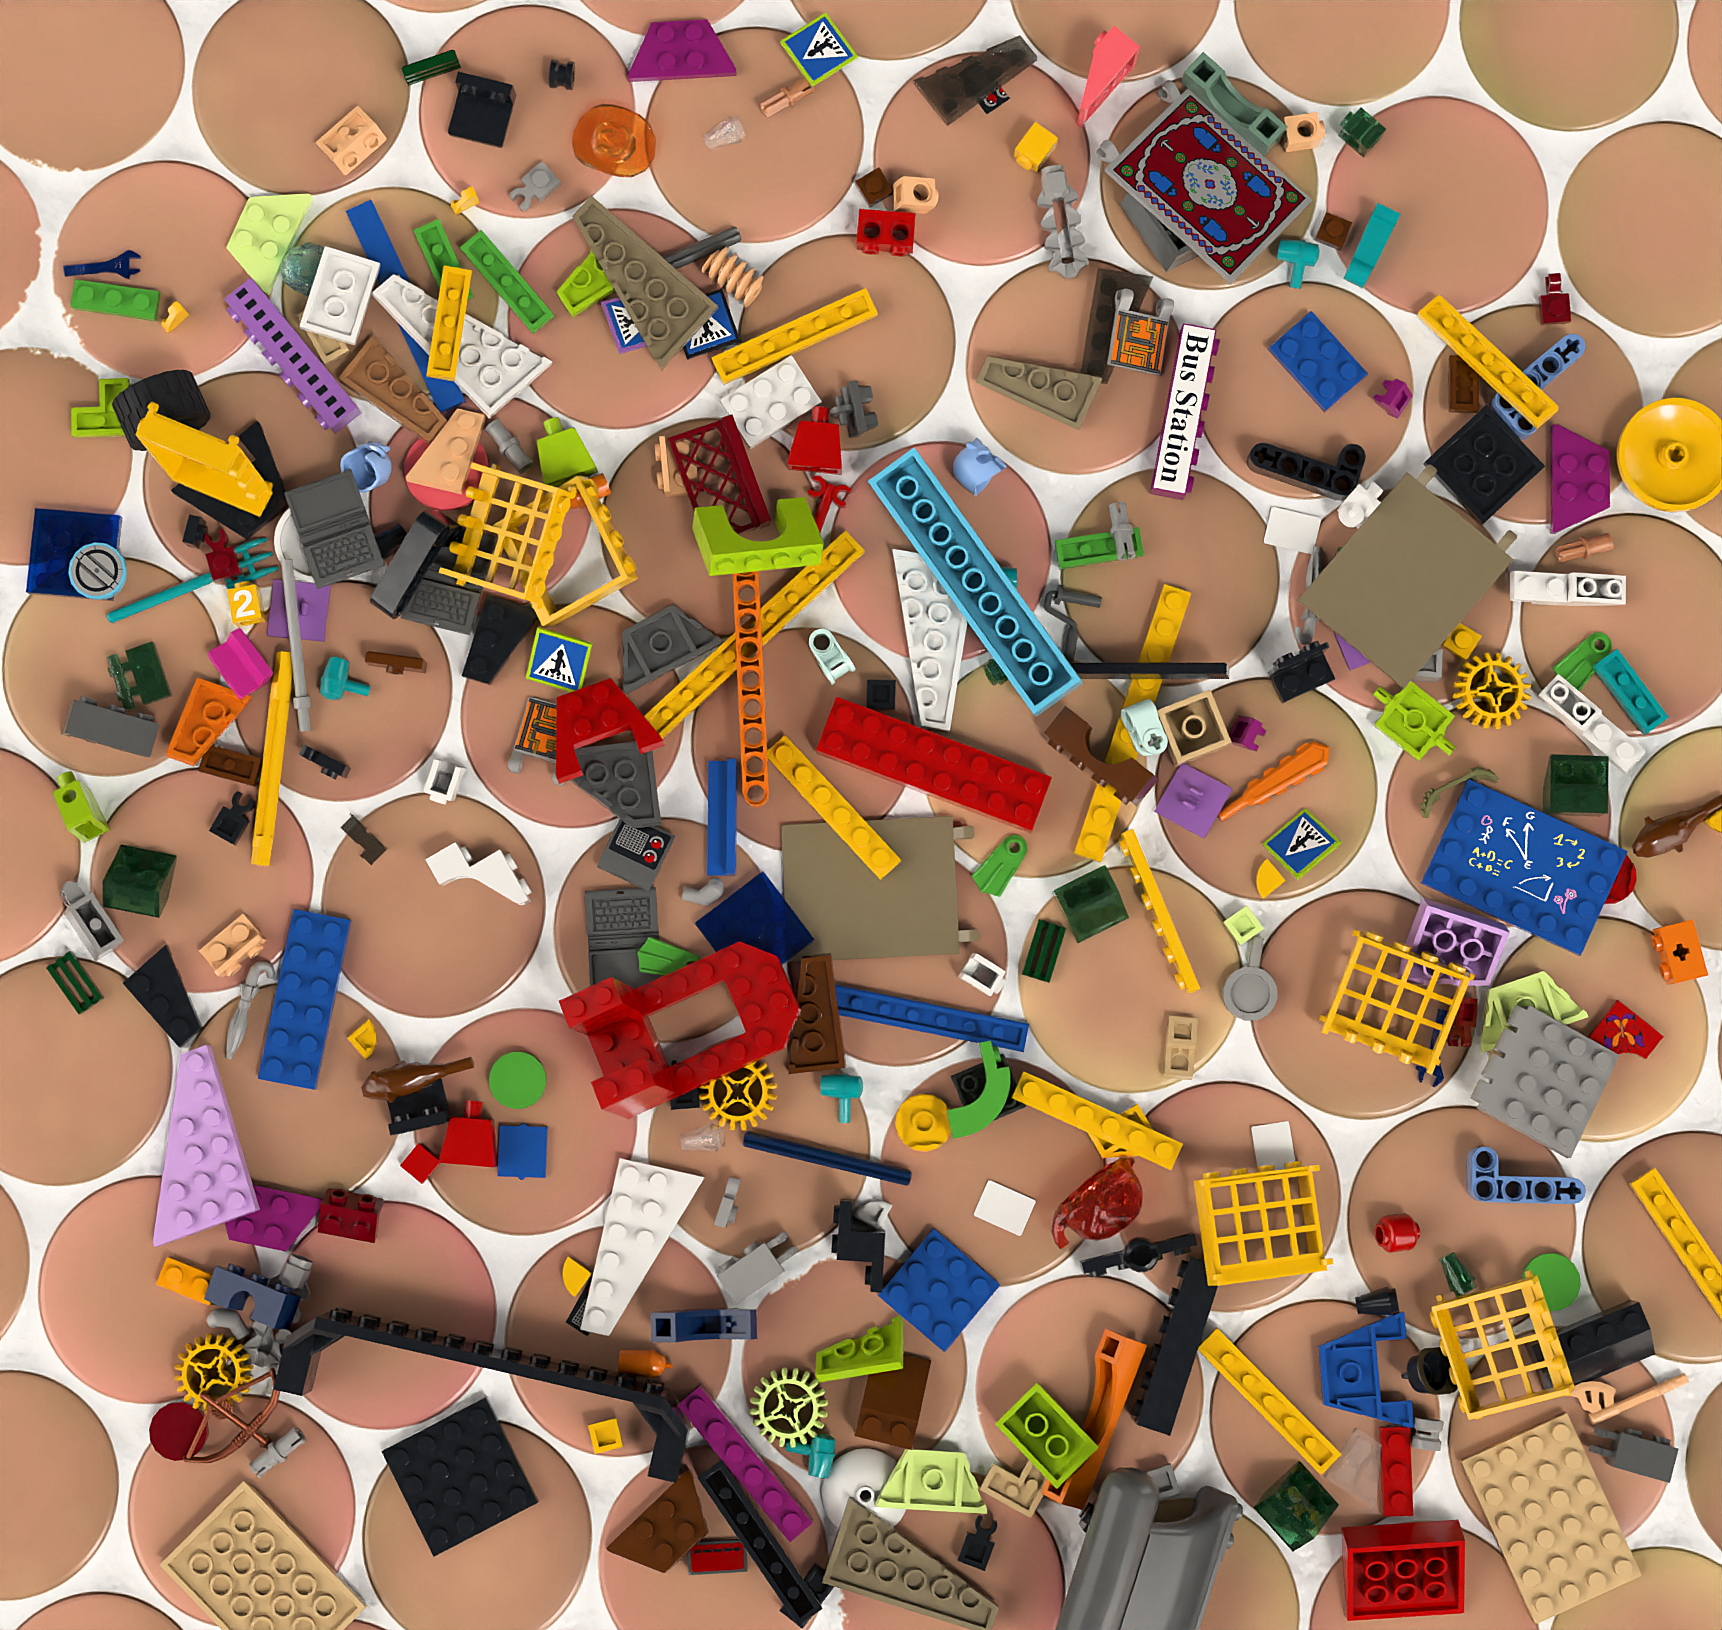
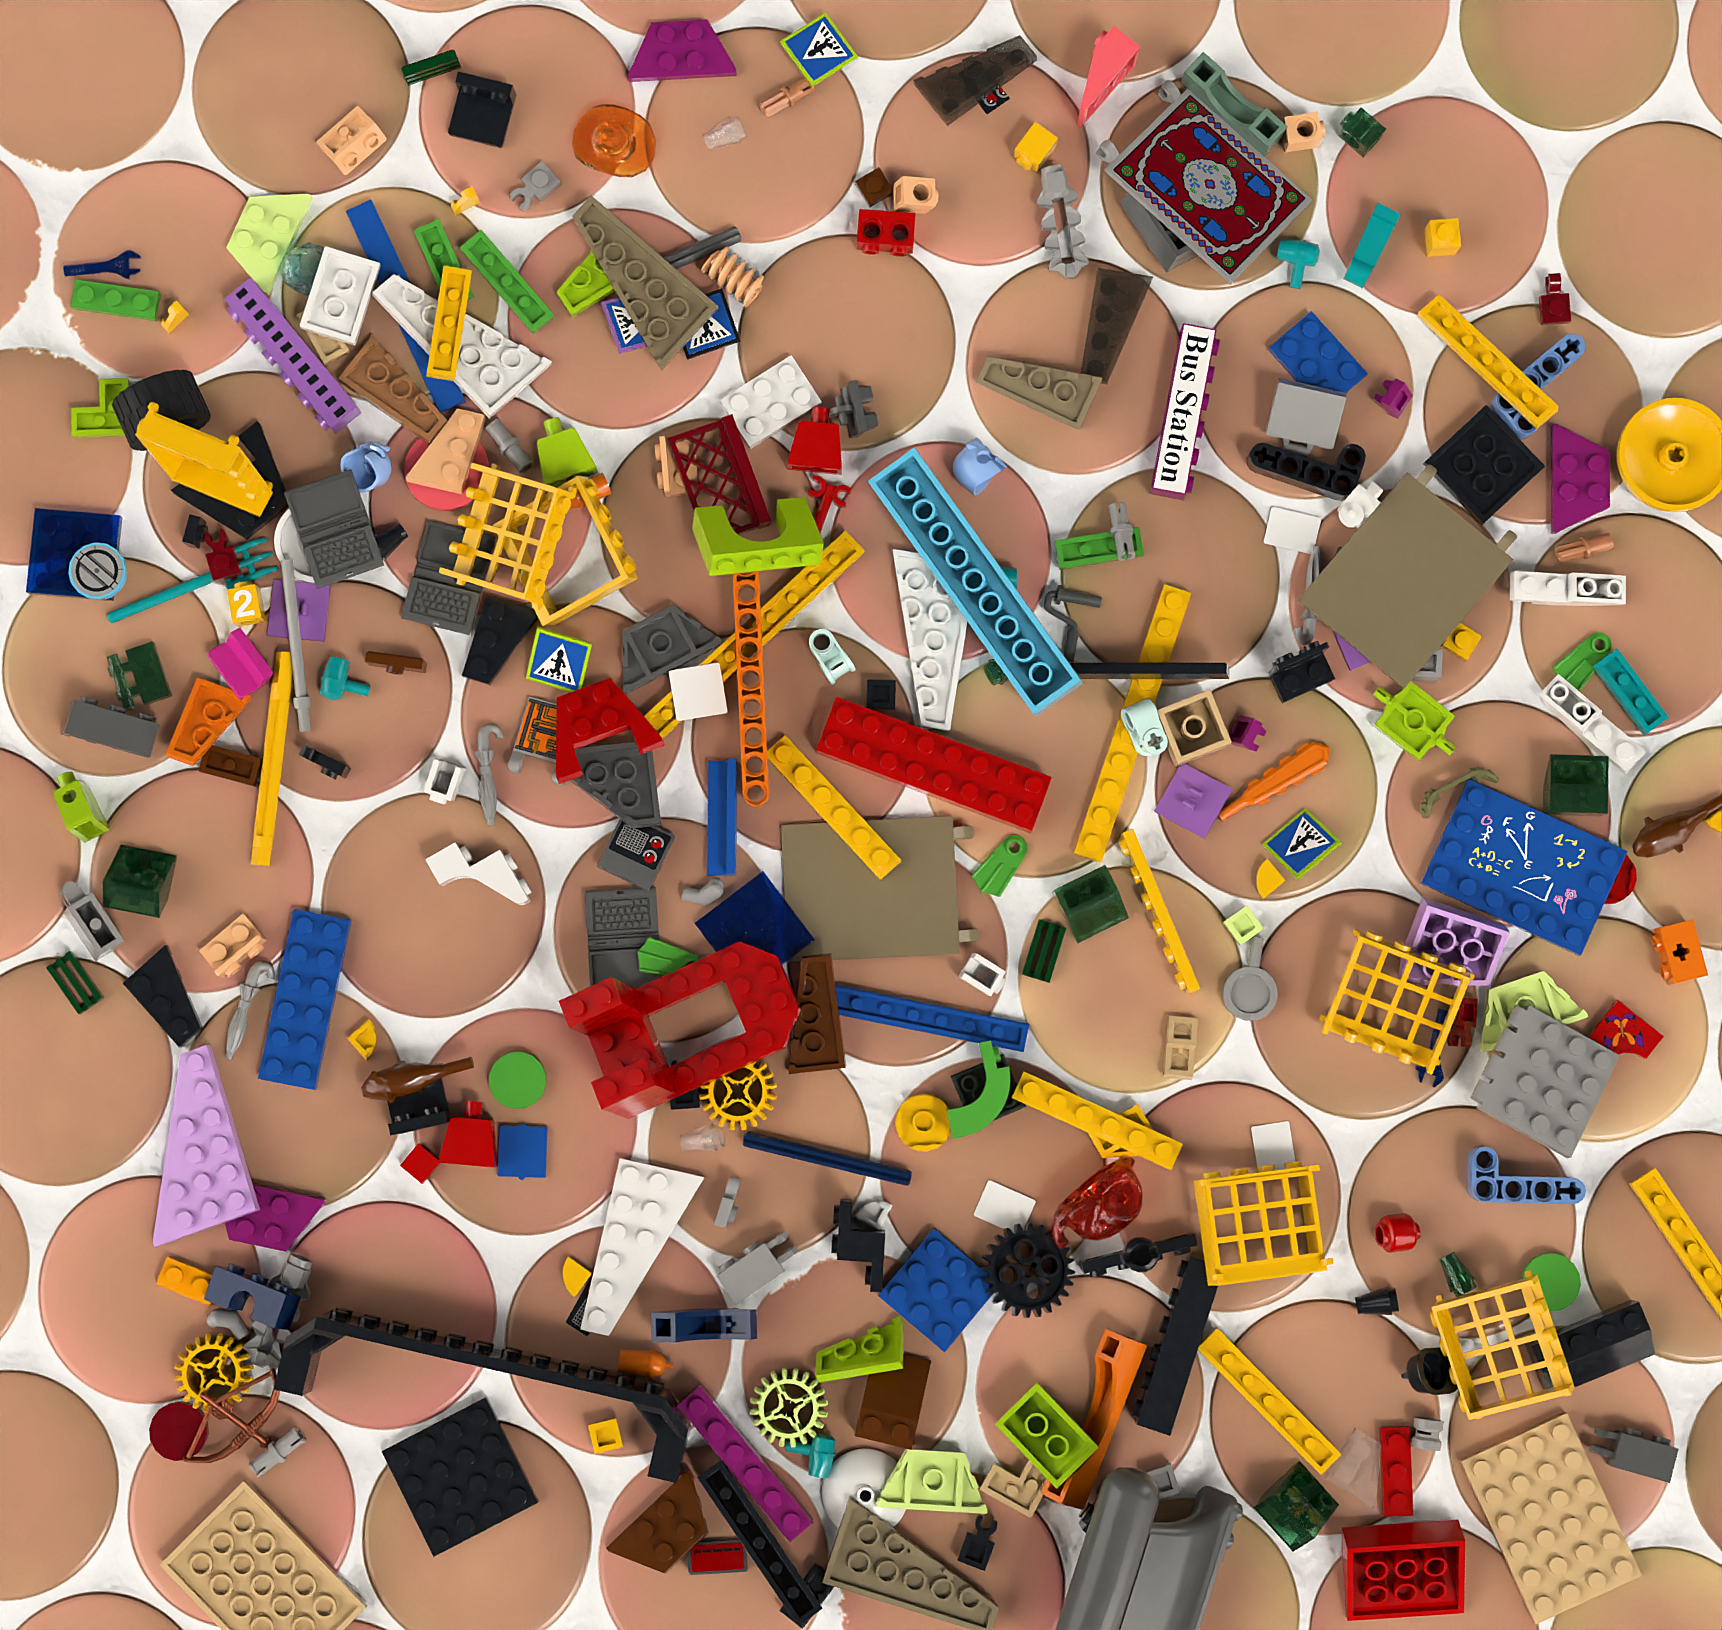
black plate [209,791,256,846] -> none
dark red bracket [318,1188,384,1243] -> none
clear smoke piece [340,813,388,865] -> none
black beam [370,510,462,619] -> none
black wheel [549,60,575,90] -> none
yellow plate [711,288,878,385] -> none
teal piece [820,1073,863,1123] -> none
reddish brown arch [1044,706,1158,807] -> none
flag [1107,289,1174,376] -> none
reddish brown plate [1314,212,1353,251] -> none
blue wing [1318,1312,1414,1428] -> none
reddish brown plate [1449,355,1479,413] -> none
yellow gear [1453,652,1531,730] -> none
light nougat piece [1570,1373,1689,1425] -> none
none -> light grey piece [474,723,504,826]
none -> white sticker [669,663,727,721]
none -> black gear [980,1223,1075,1318]
none -> light grey piece [1266,378,1346,457]
none -> yellow brick [1424,218,1461,257]

